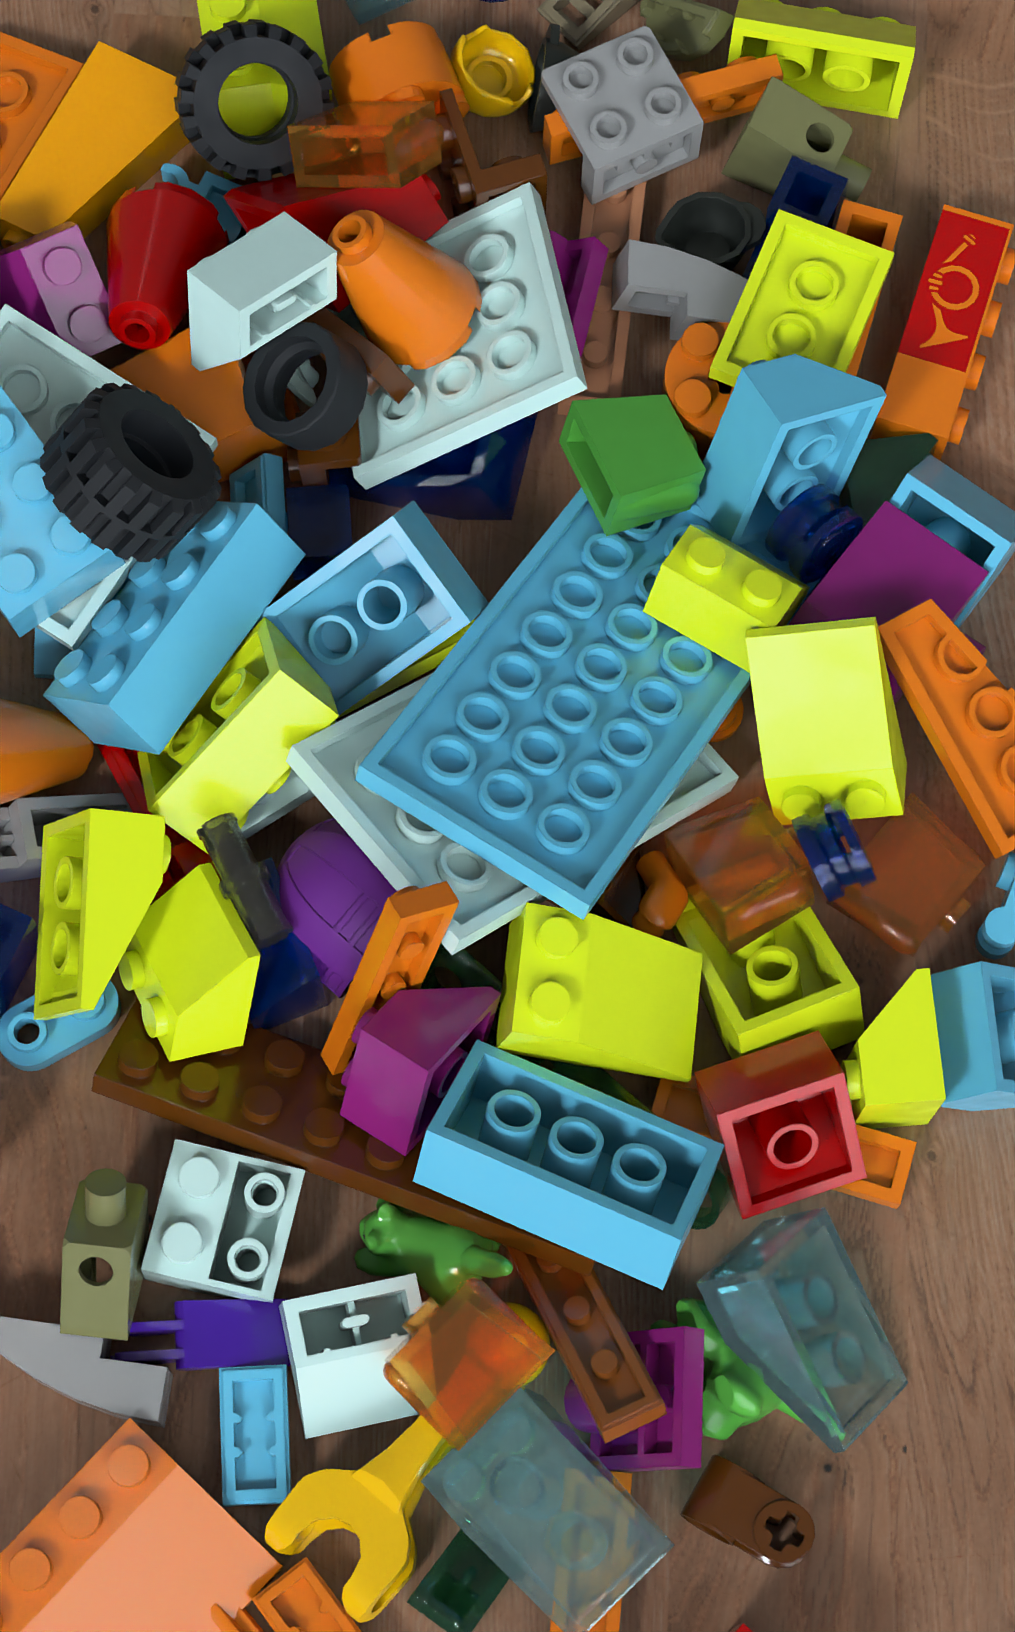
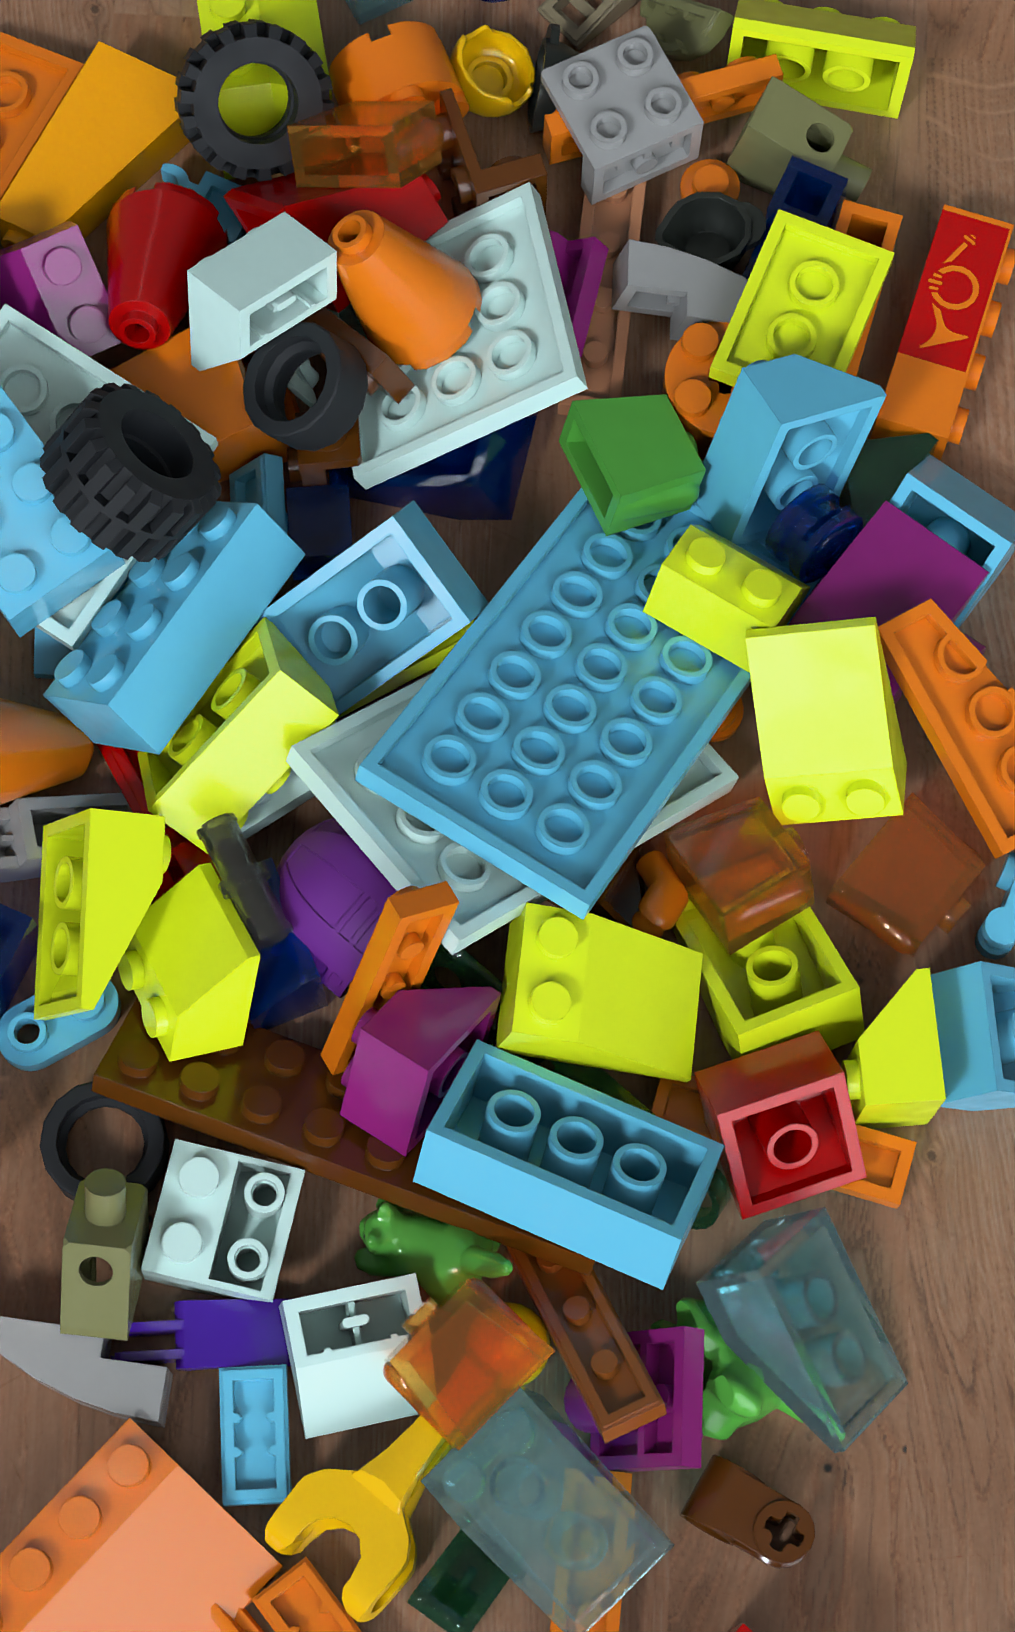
clear blue wheel [791,798,878,902] -> none
none -> black tyre [40,1081,170,1201]
none -> orange plate [680,159,740,200]

